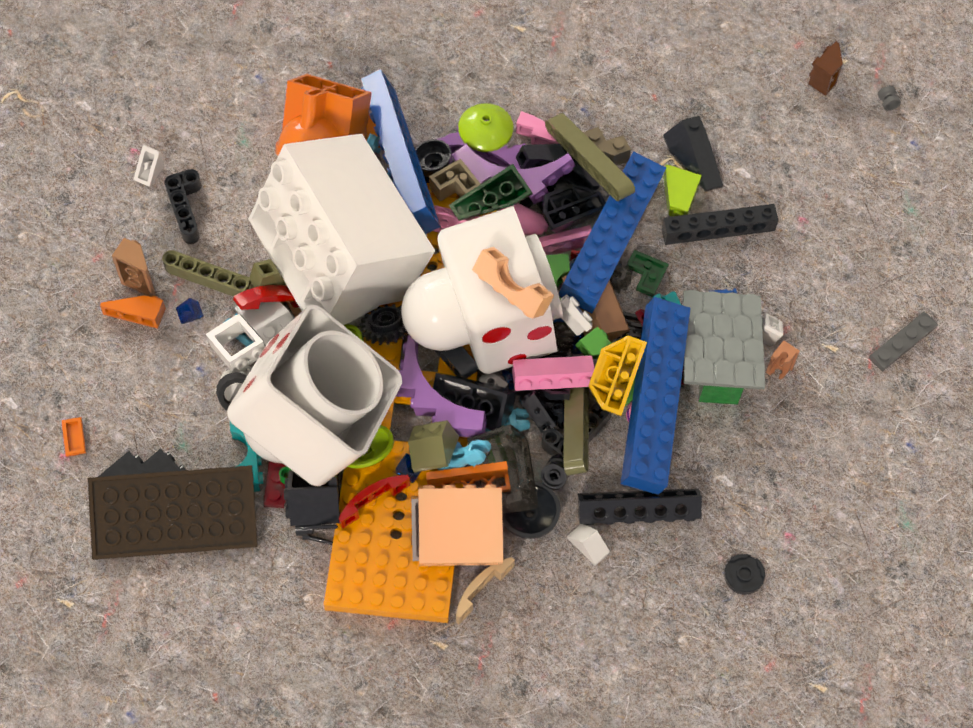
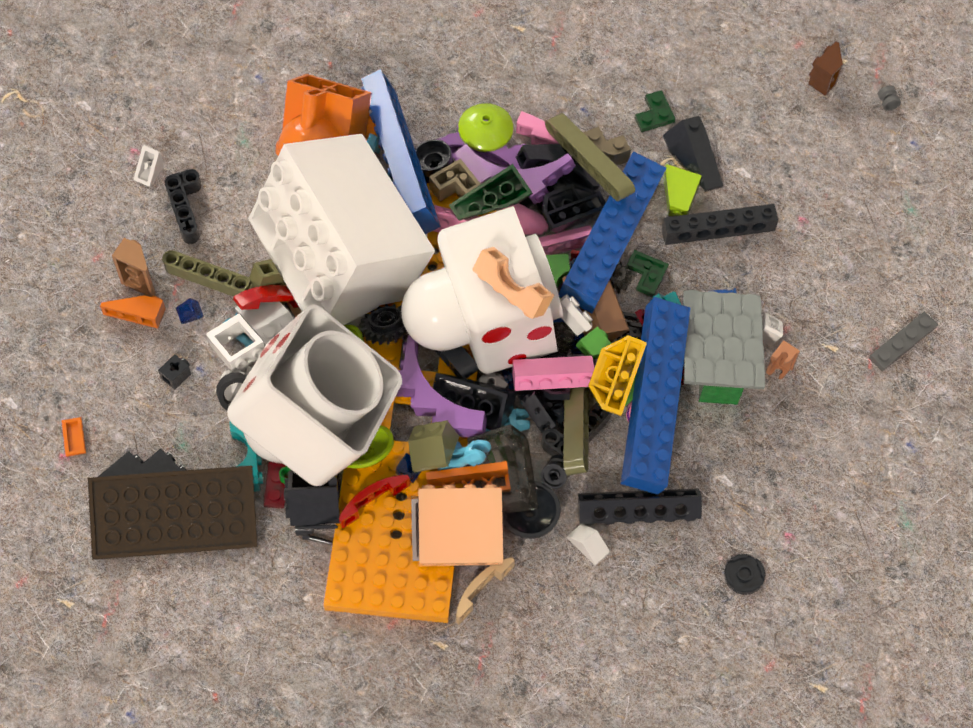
none -> black brick [158,354,191,390]
none -> dark green plate [634,90,676,133]

